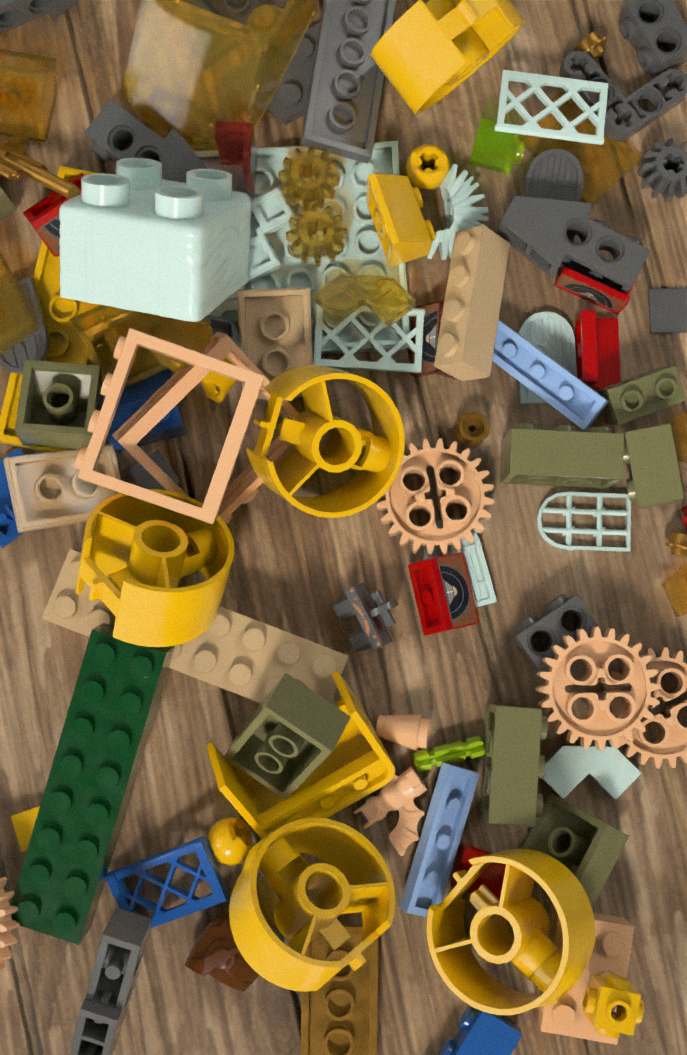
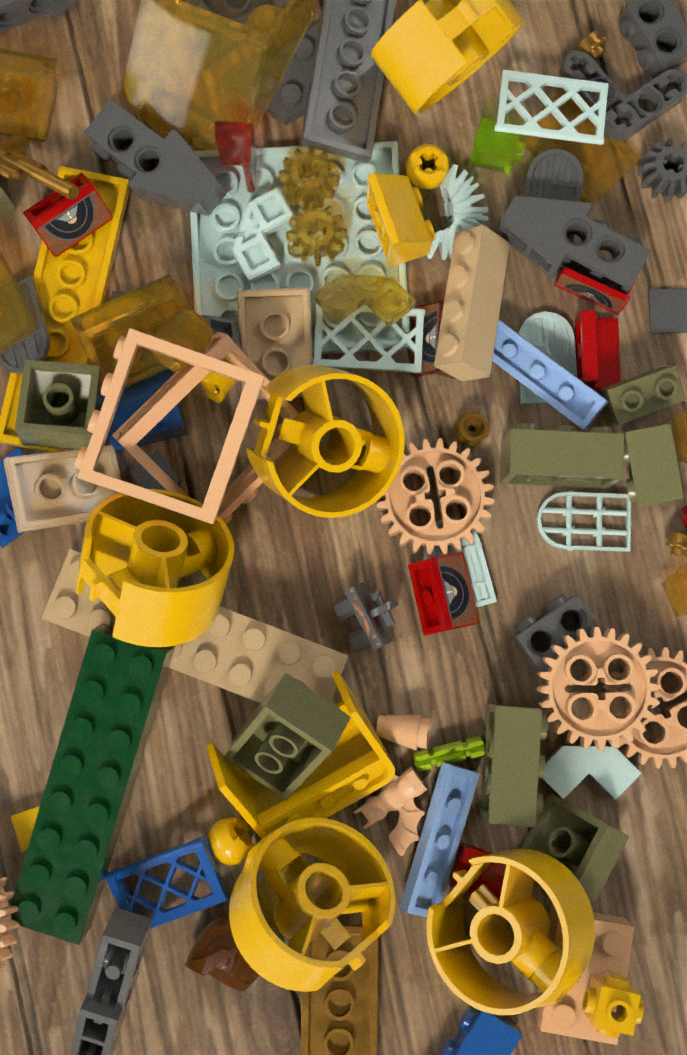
light aqua brick [59,158,251,322] -> none

